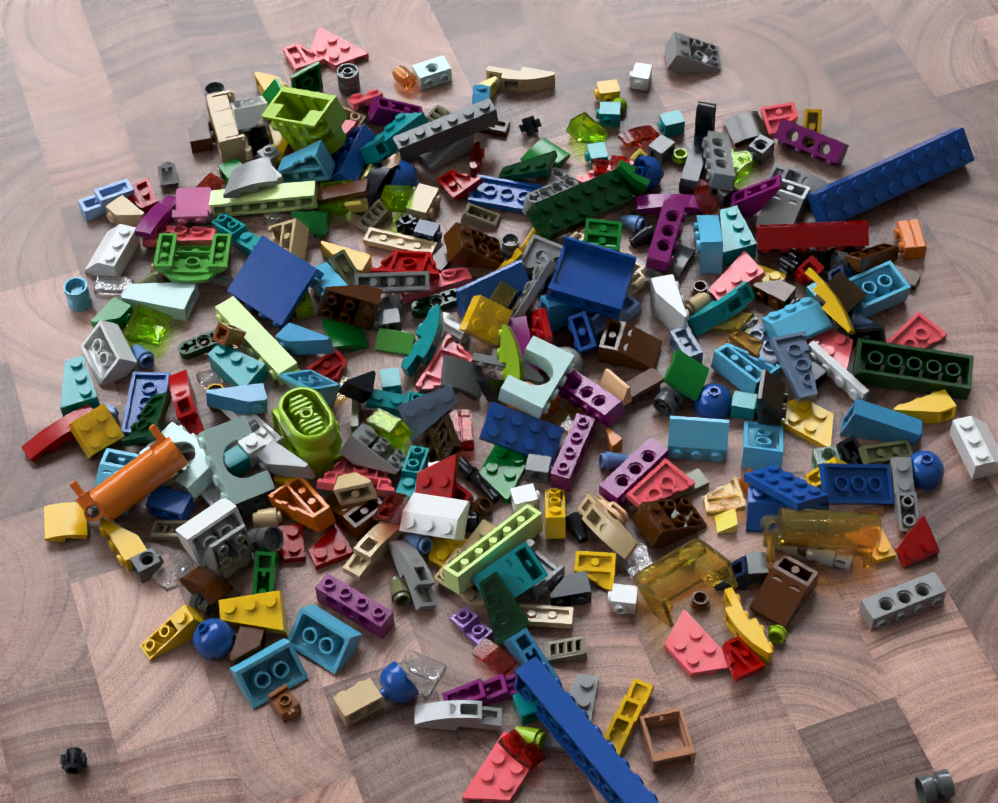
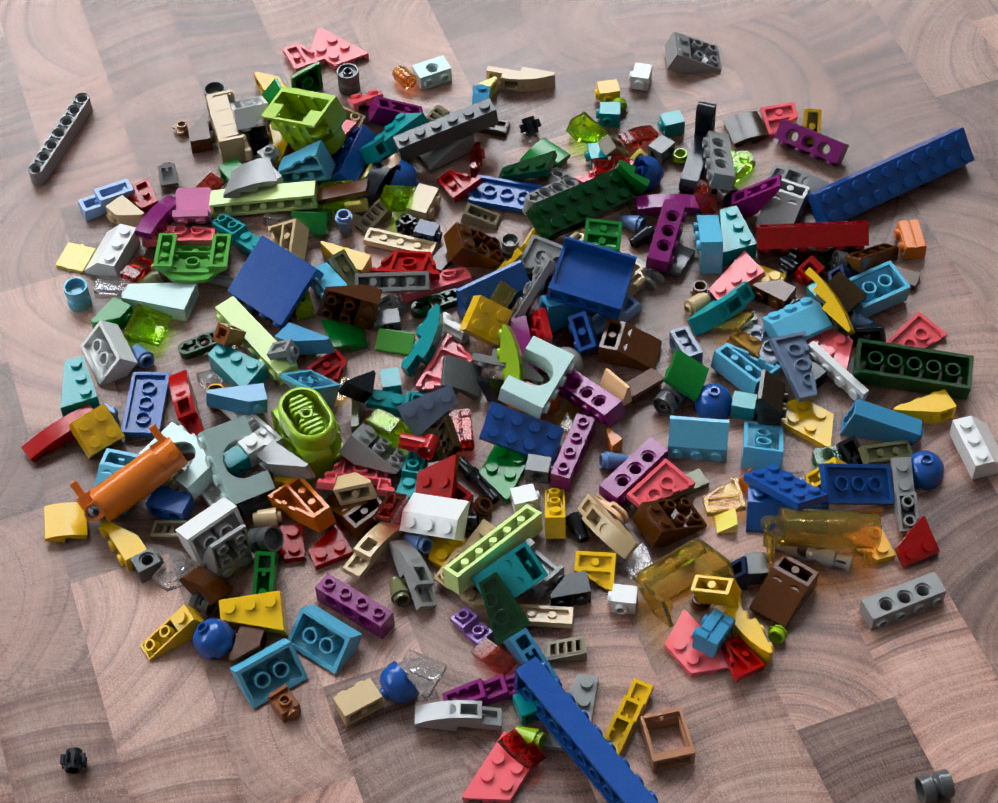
dark green wing [121,392,171,446] -> none
white slope [650,274,690,330] -> none
dark grey brick [747,134,775,166] -> none
none -> light grey beam [28,92,92,186]
none -> light yellow piece [56,242,96,273]
none -> clear red slope [120,256,154,283]
none -> medium nougat plate [172,119,192,136]
none -> light grey bracket [266,339,300,365]
none -> medium blue cone [335,209,353,235]
none -> red piece [398,432,440,460]
none -> dark tan slope [598,135,630,158]
none -> yellow brick [691,574,741,608]
none -> dark azure brick [691,609,736,658]

